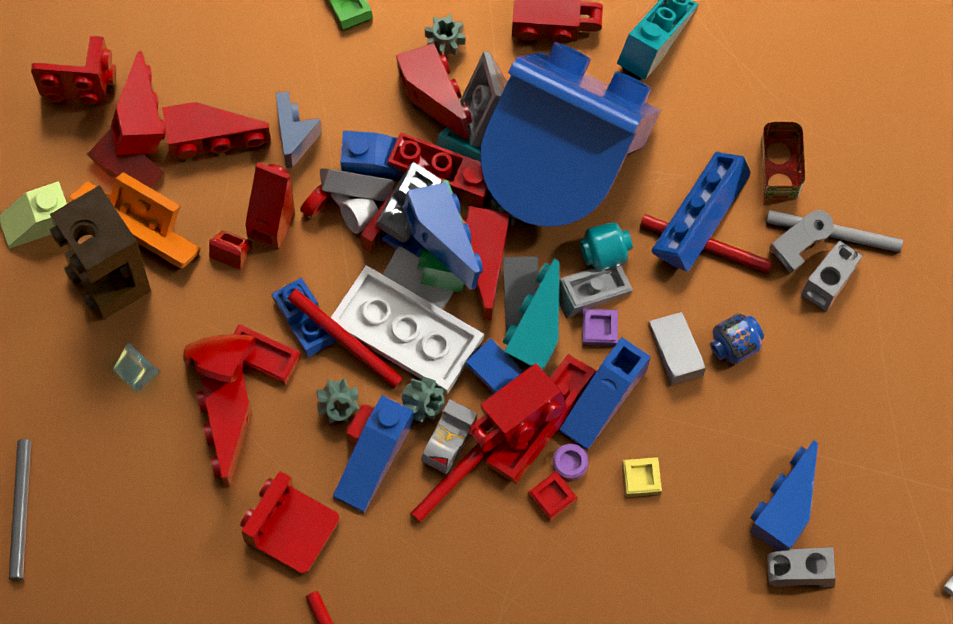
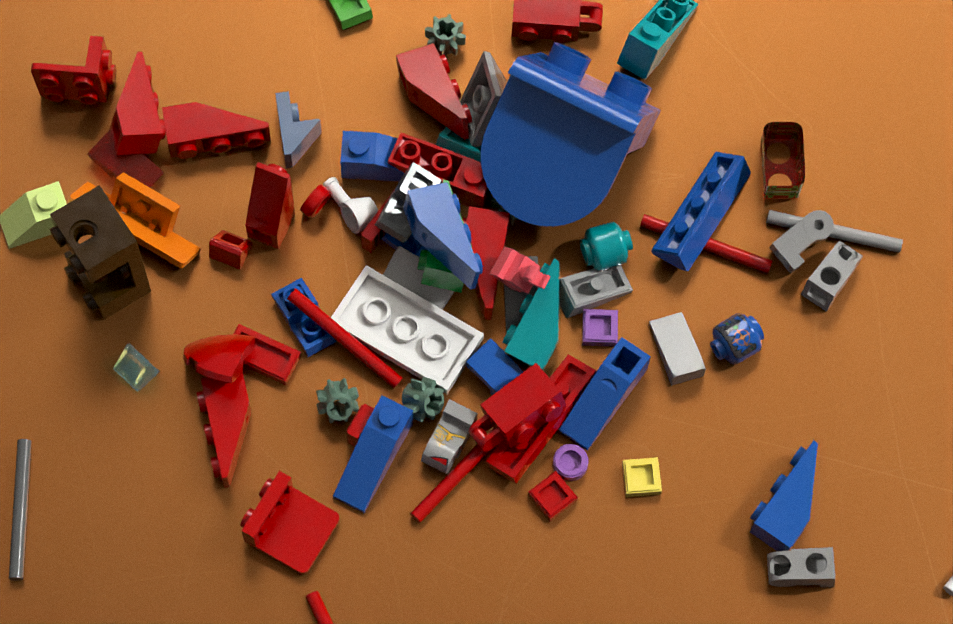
light grey slope [320,168,394,202] -> none
none -> coral piece [489,246,551,294]

